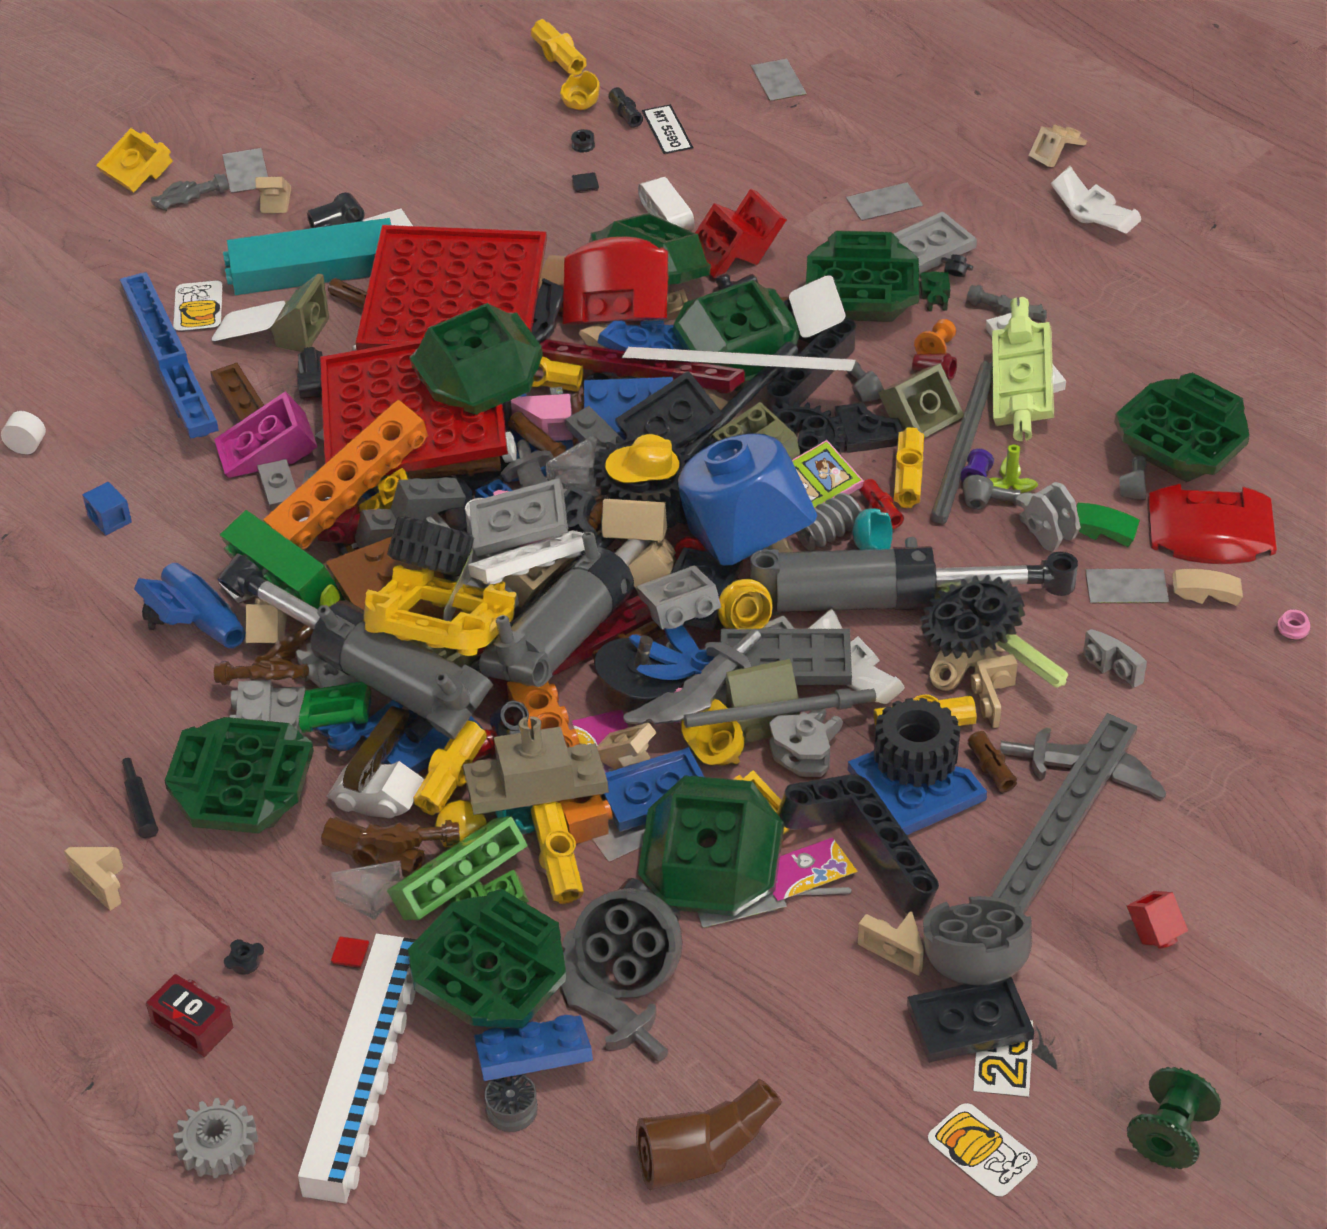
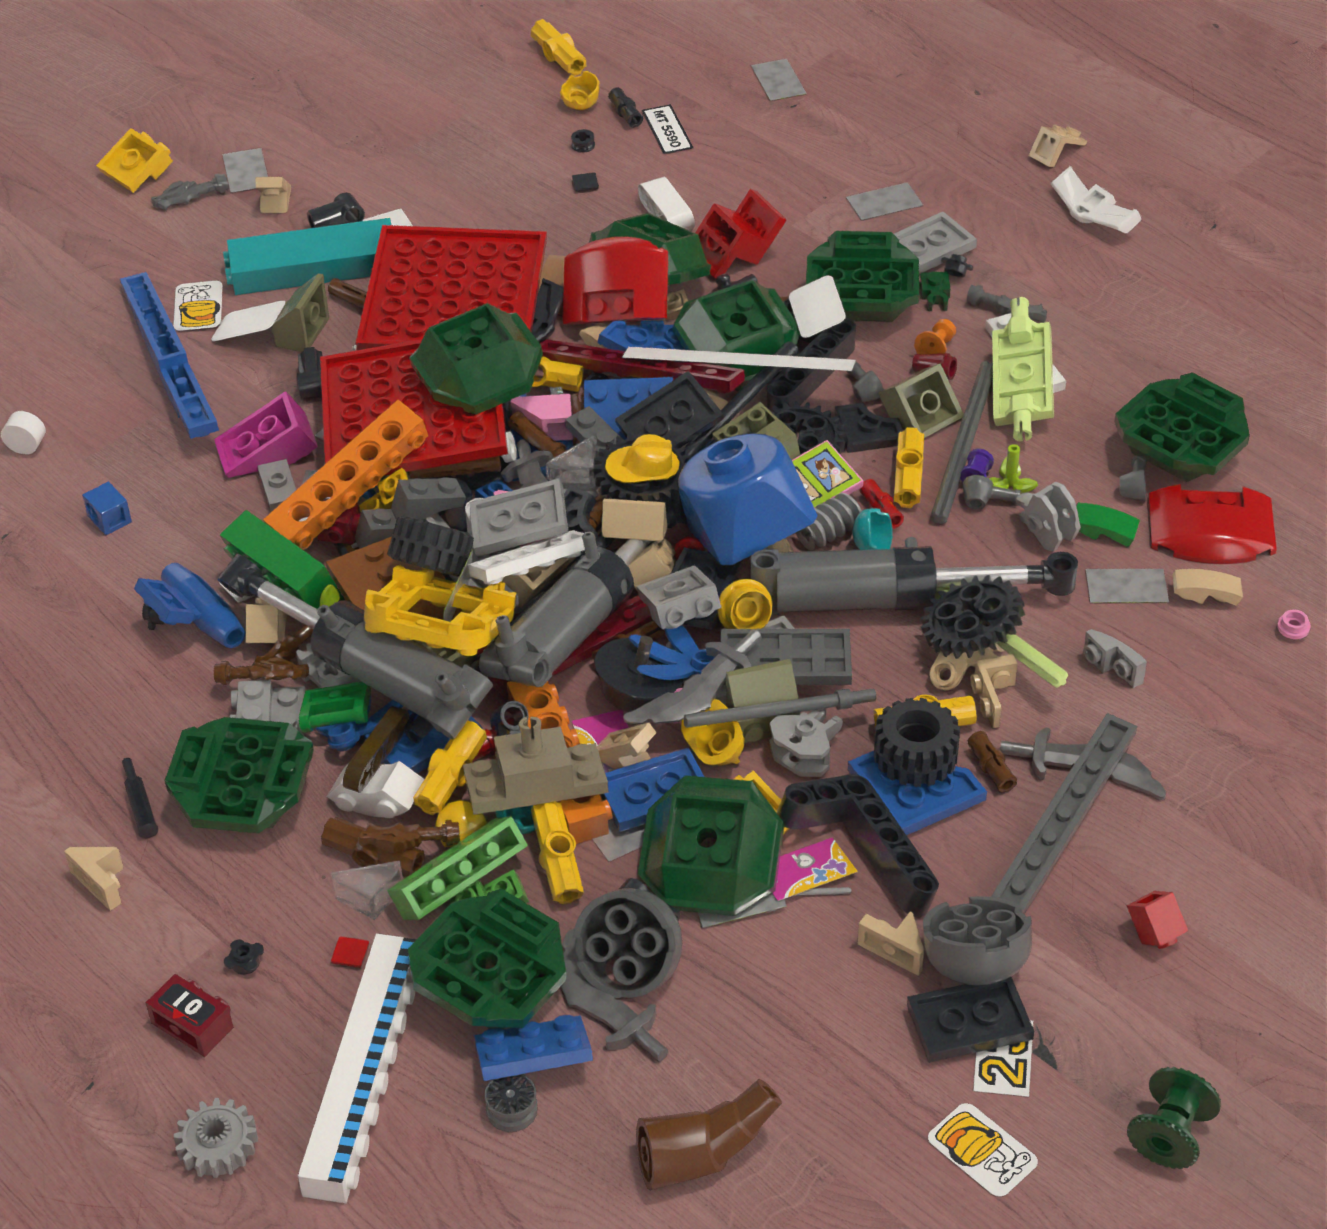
reddish brown plate [210,363,264,423] -> none
white plate [808,609,905,704] -> none

